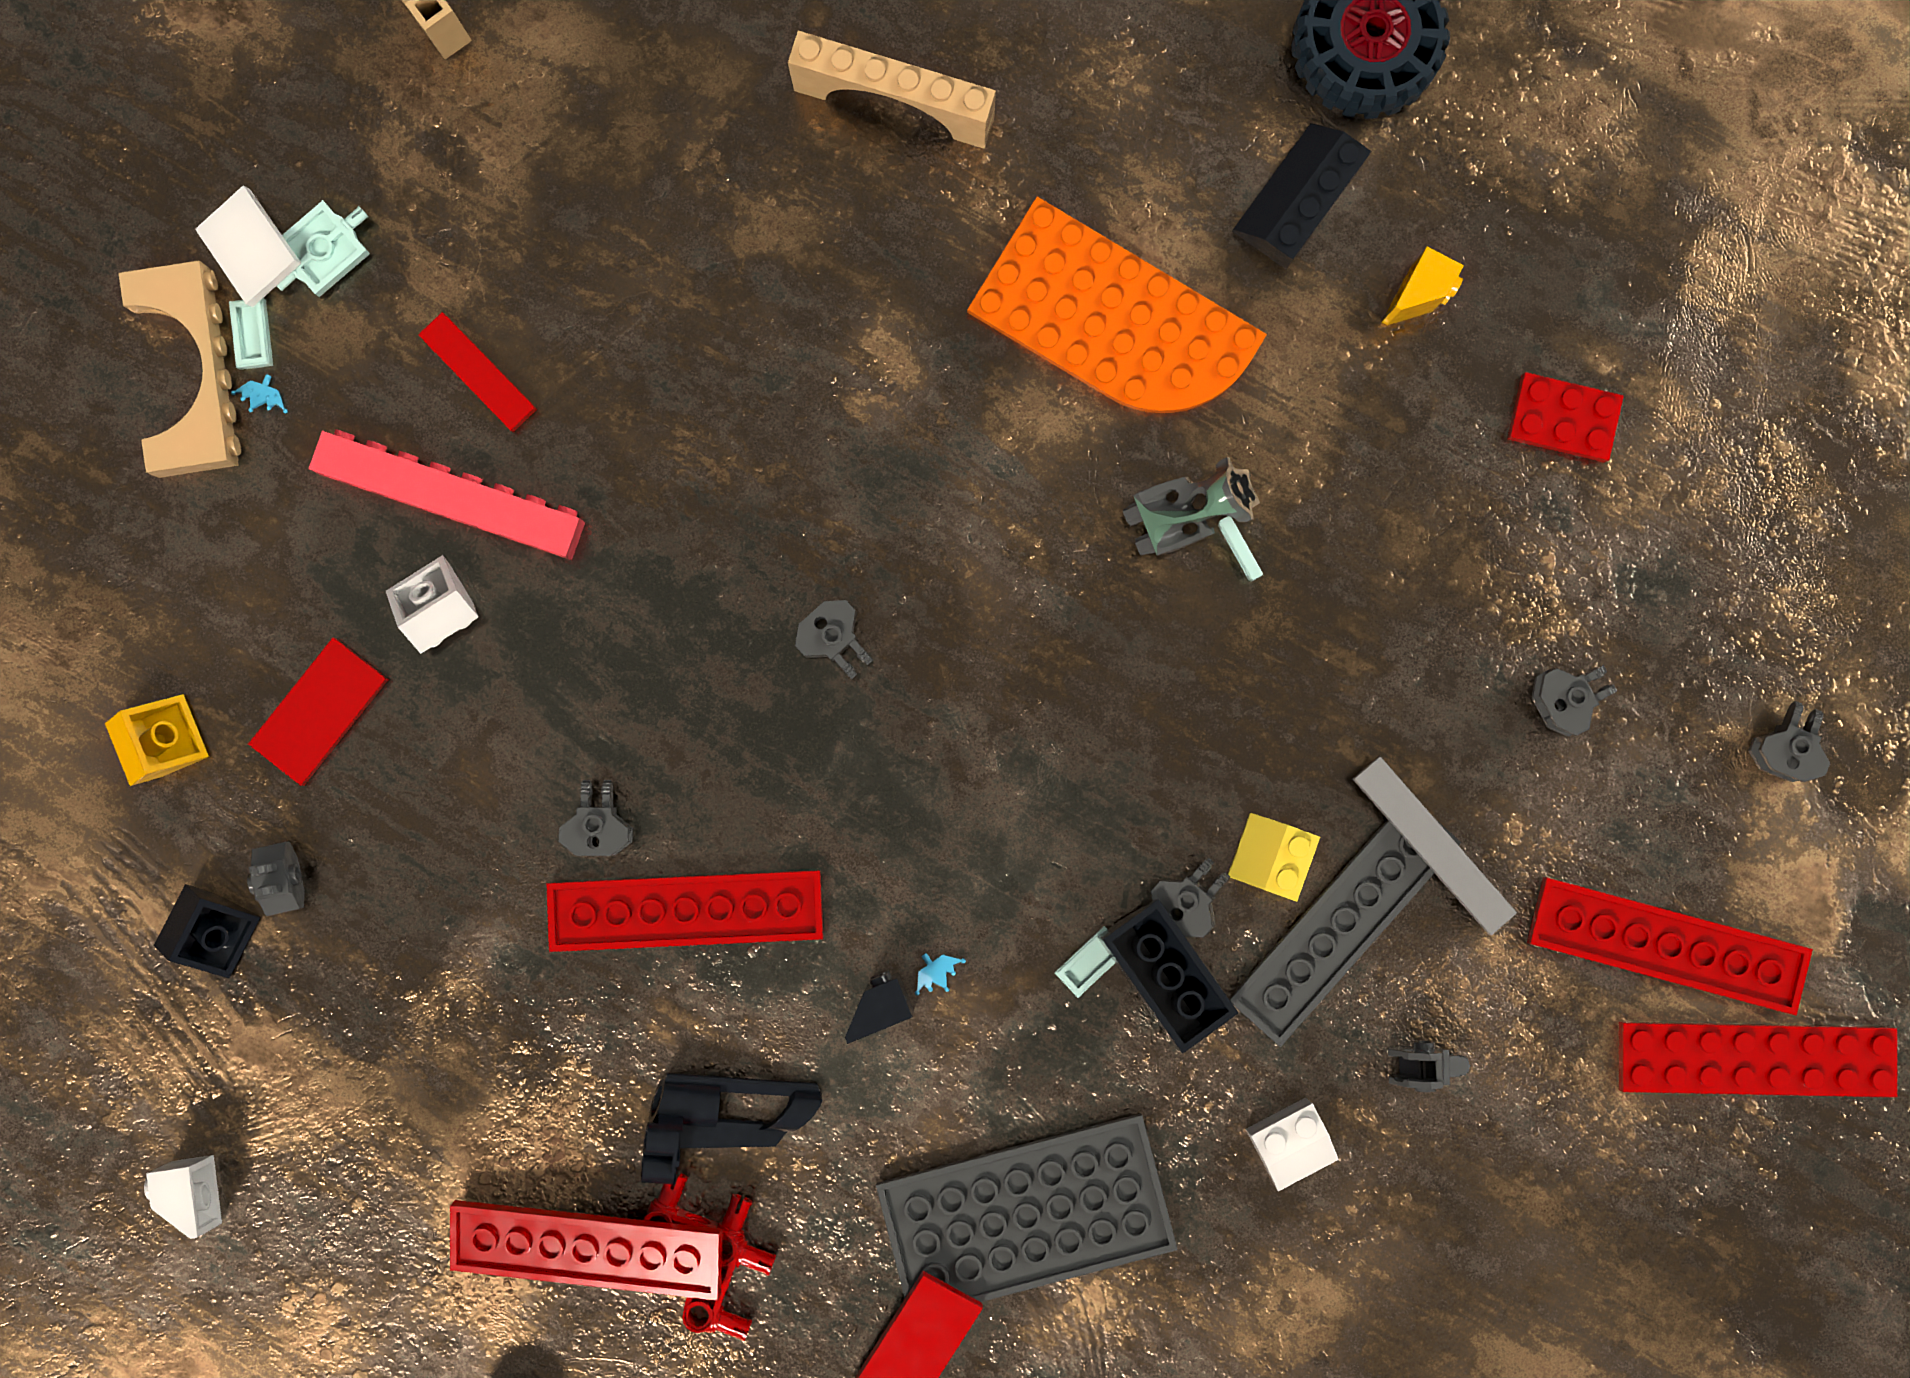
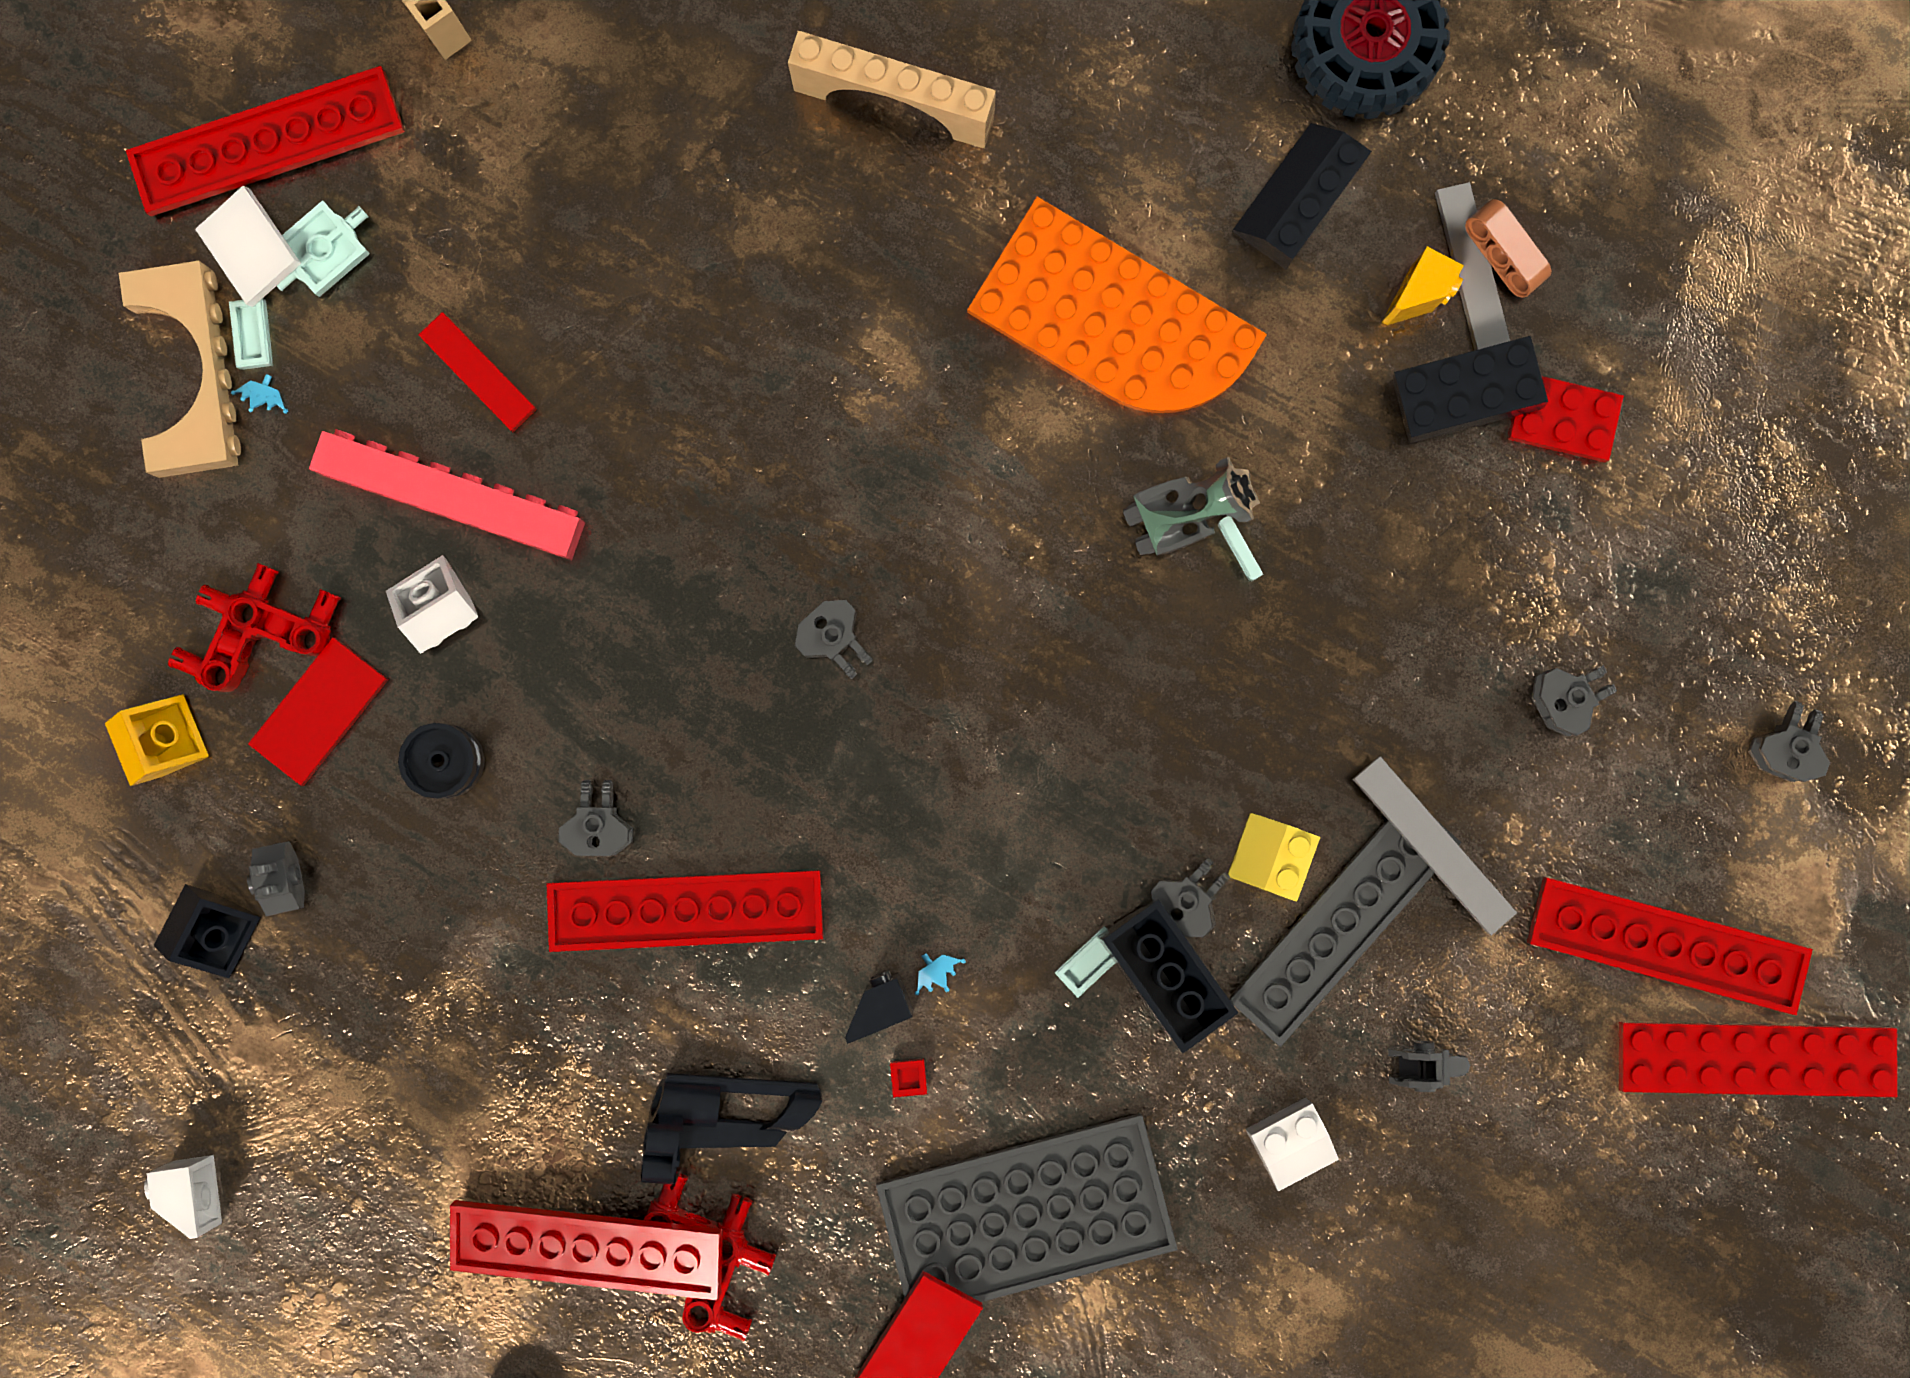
none -> red plate [125,66,405,216]
none -> red pin [168,563,341,692]
none -> black wheel [398,723,485,799]
none -> red plate [890,1058,927,1098]
none -> black brick [1392,335,1548,444]
none -> light grey tile [1435,182,1510,350]
none -> nougat beam [1465,199,1552,298]

